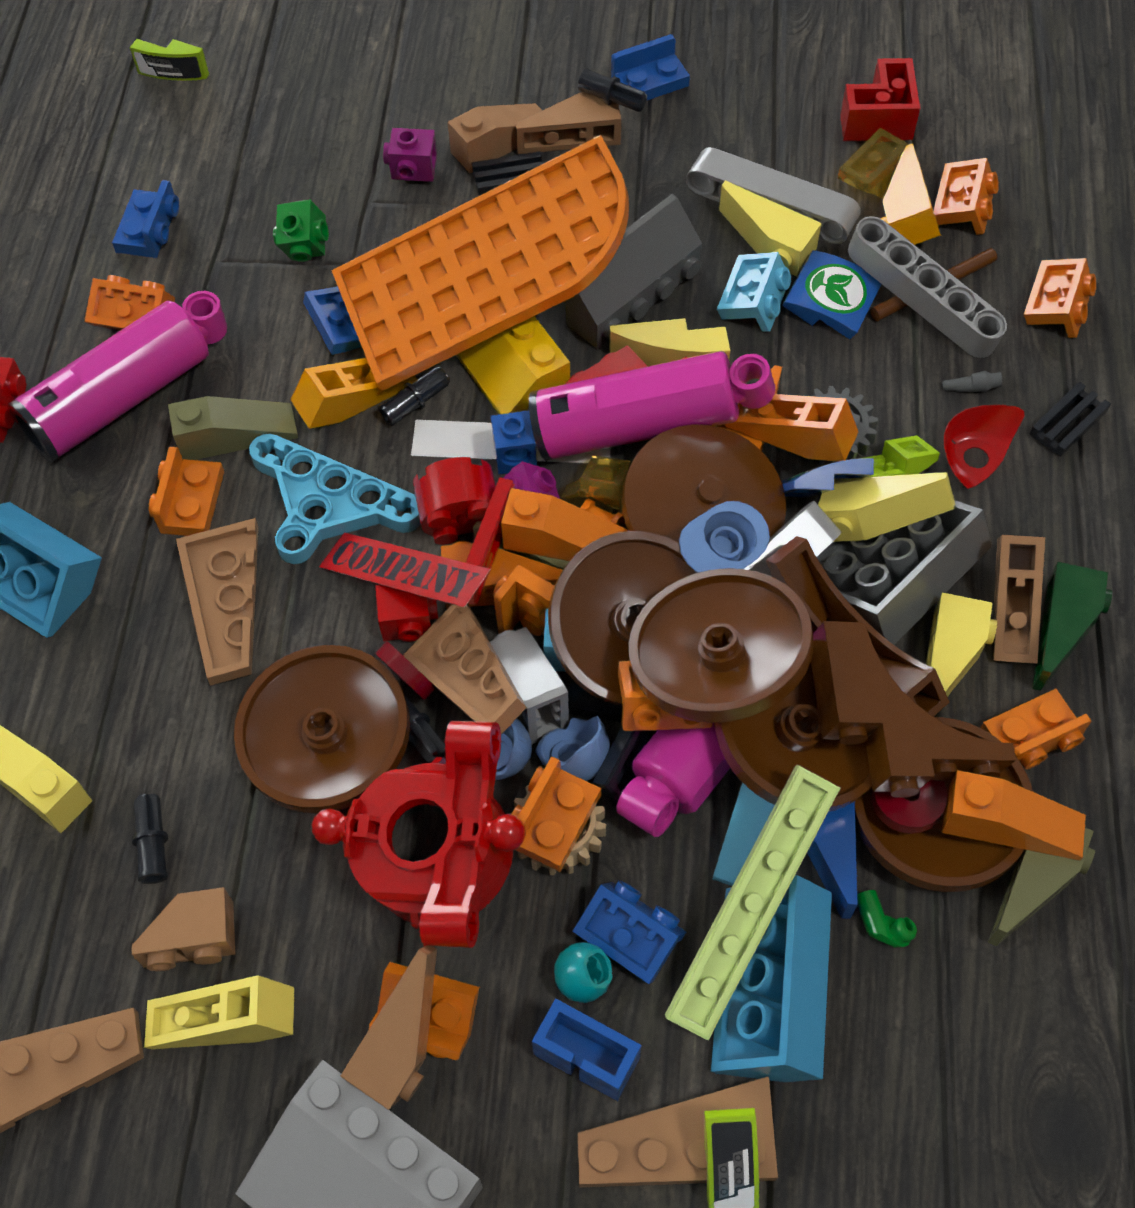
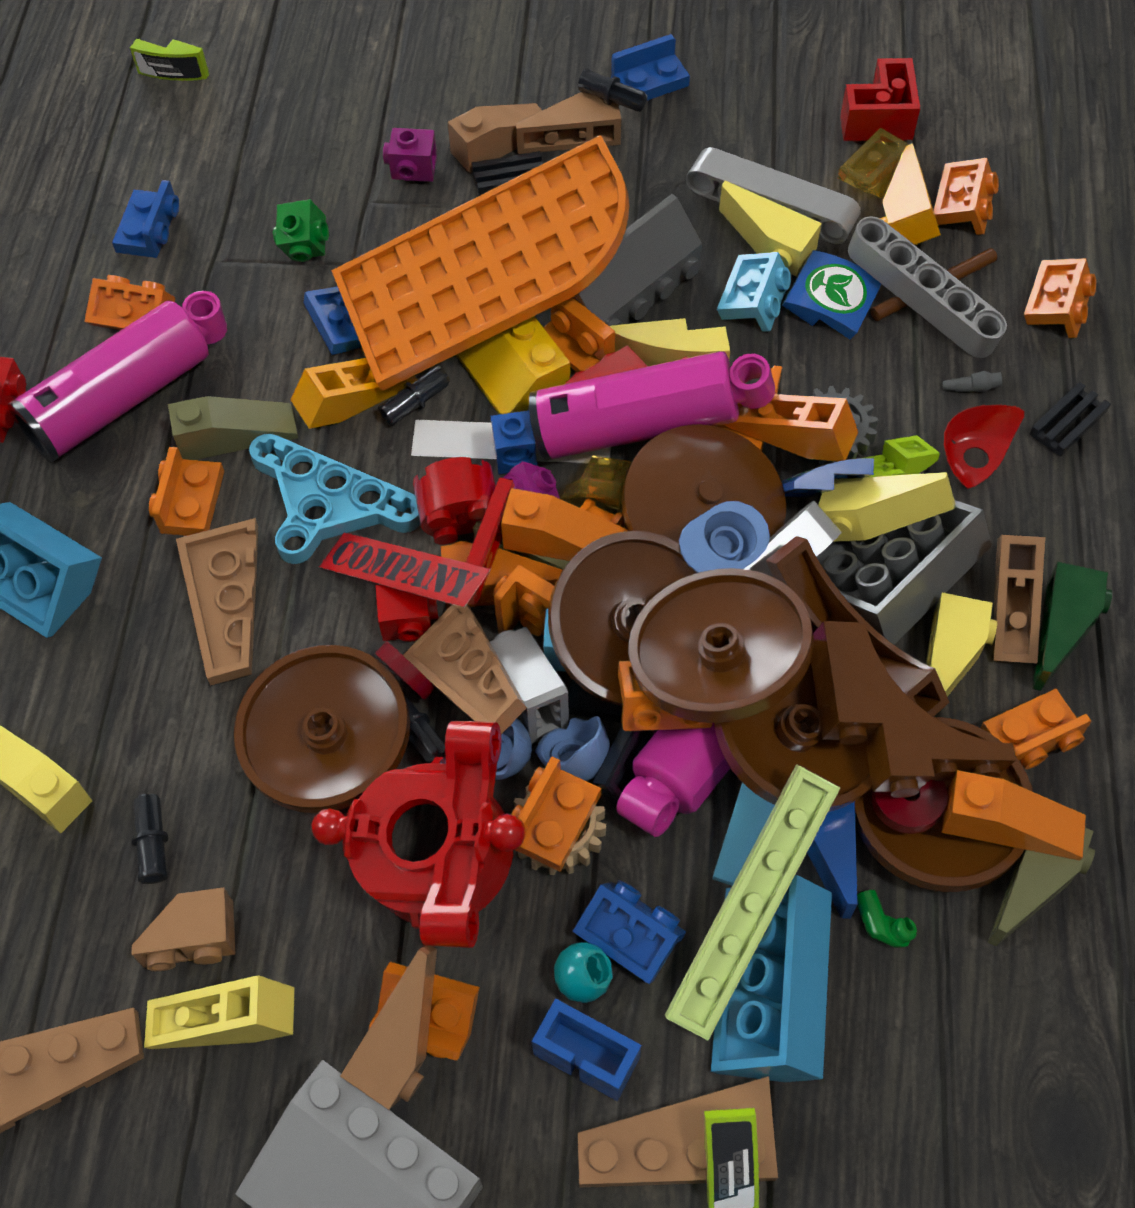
none -> orange bracket [543,297,615,372]

